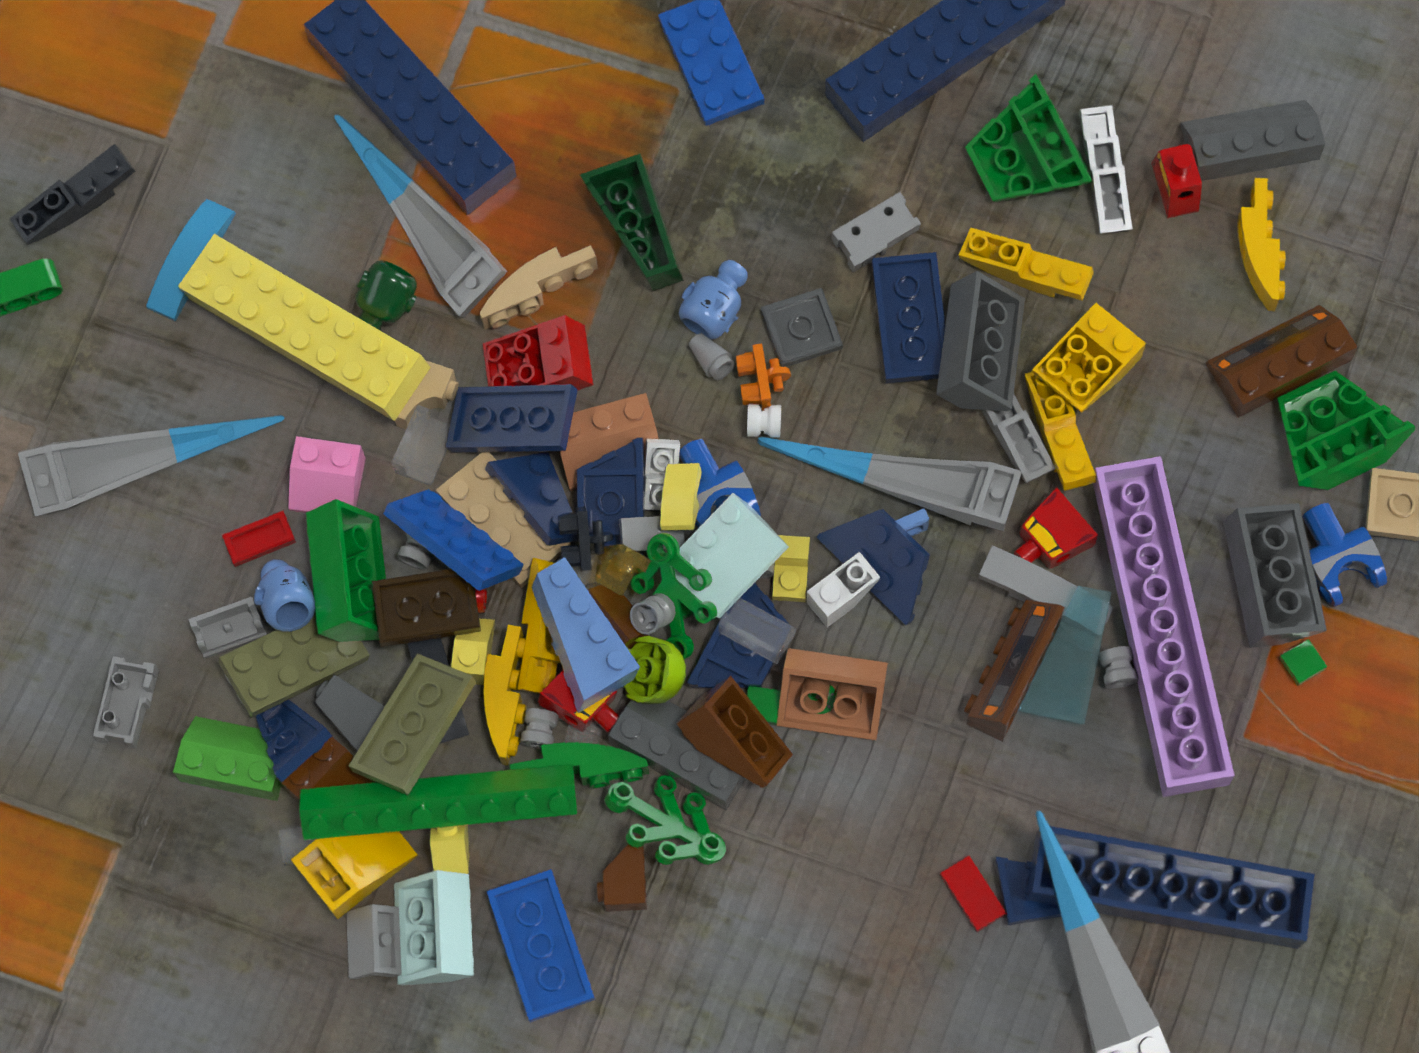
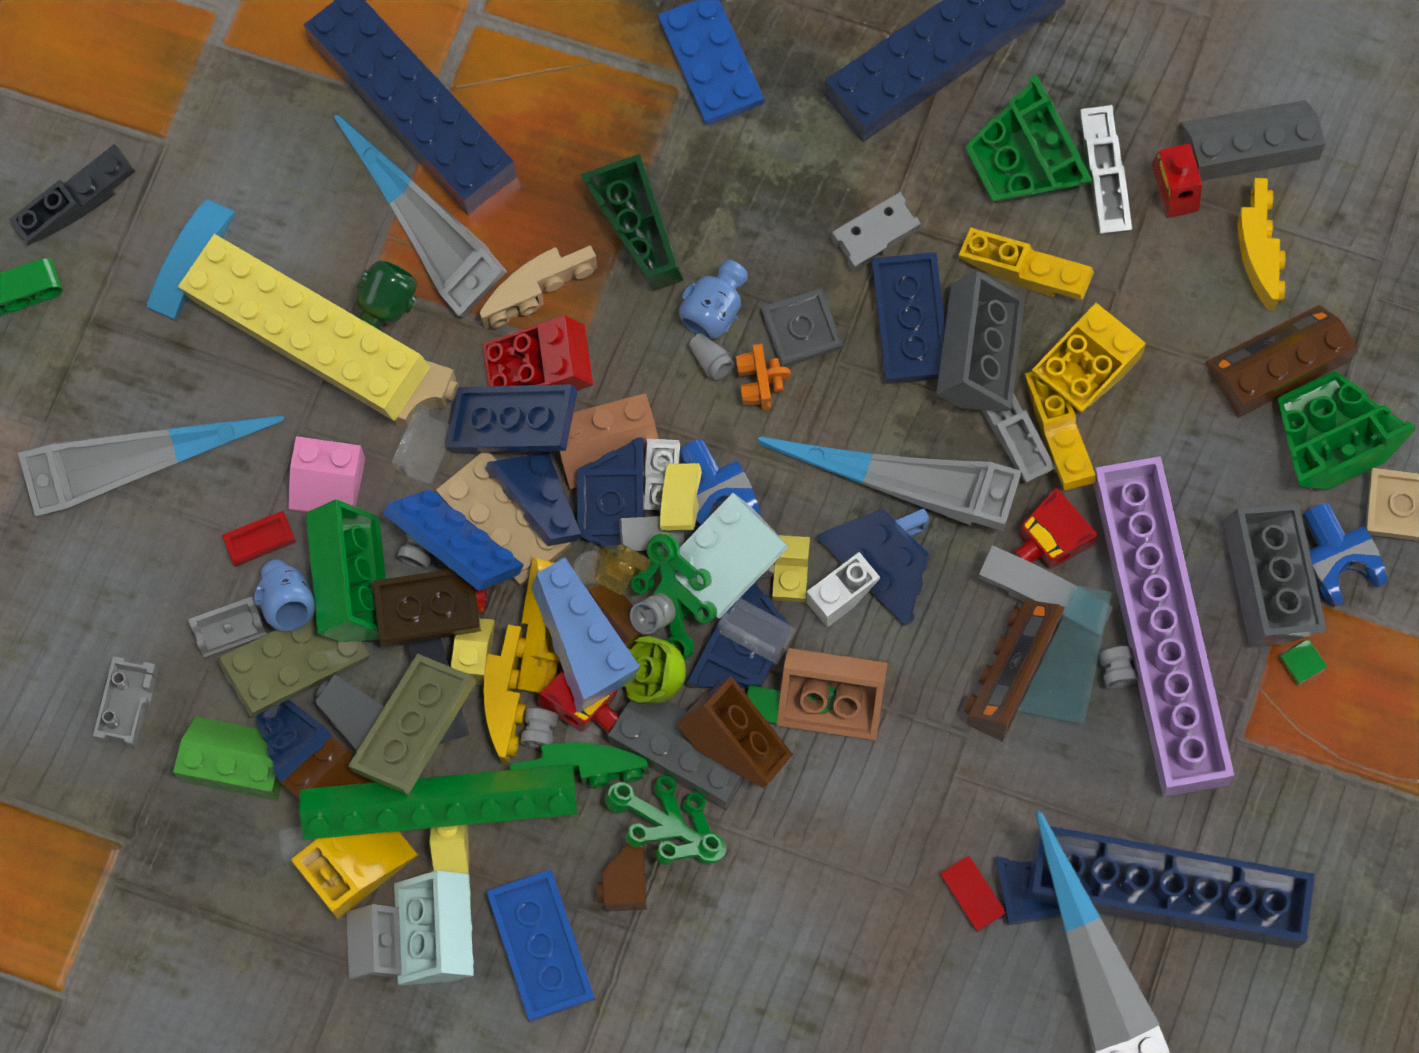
black hips [558,506,613,571] -> none
white wheel [747,404,781,438] -> none

